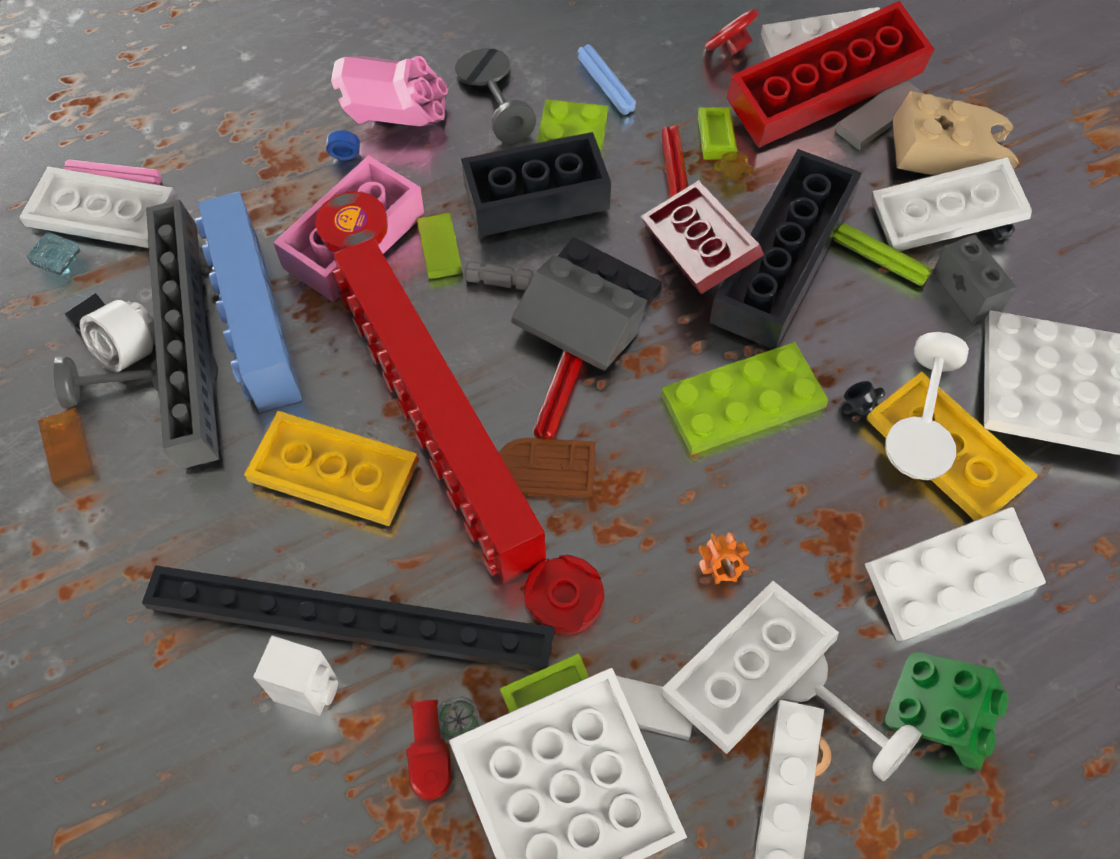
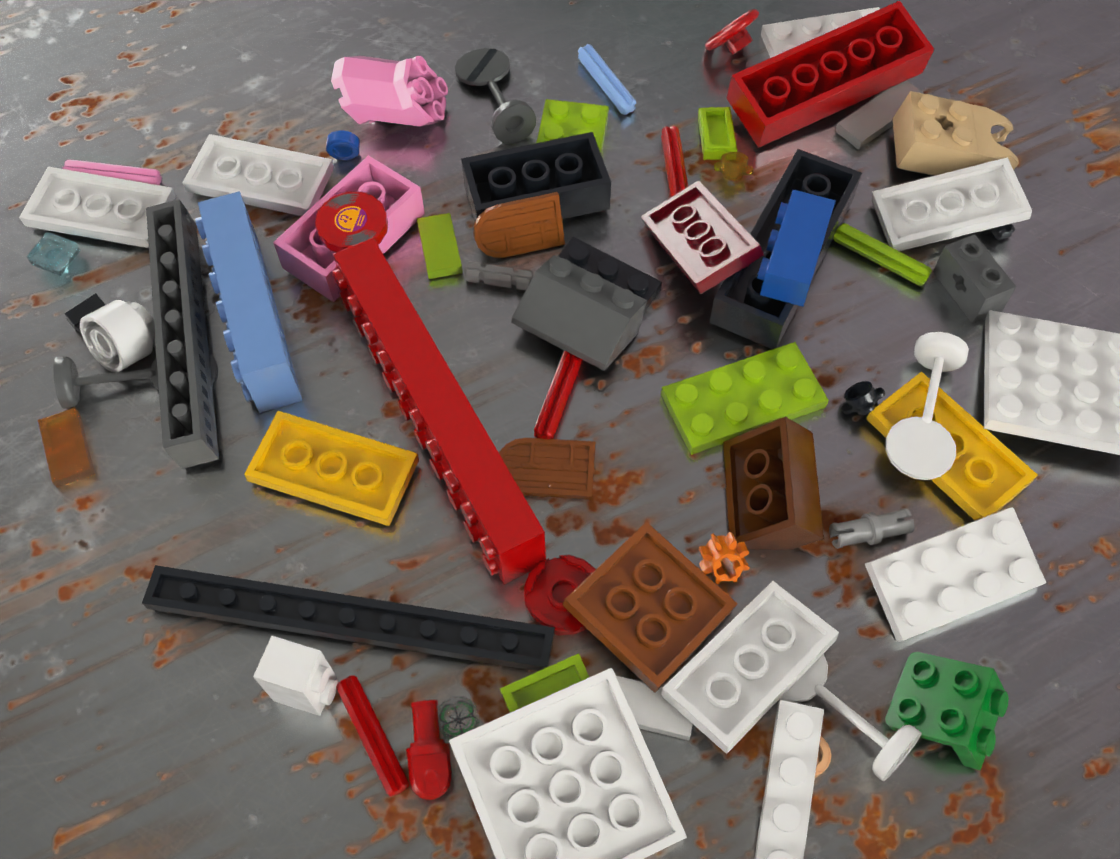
none -> white plate [182,134,334,216]
none -> red axle [336,675,409,797]
none -> dark orange window [473,192,565,258]
none -> dark orange plate [563,522,738,693]
none -> reddish brown slope [723,416,824,550]
none -> blue brick [757,190,836,307]
none -> light grey pin [829,508,915,549]

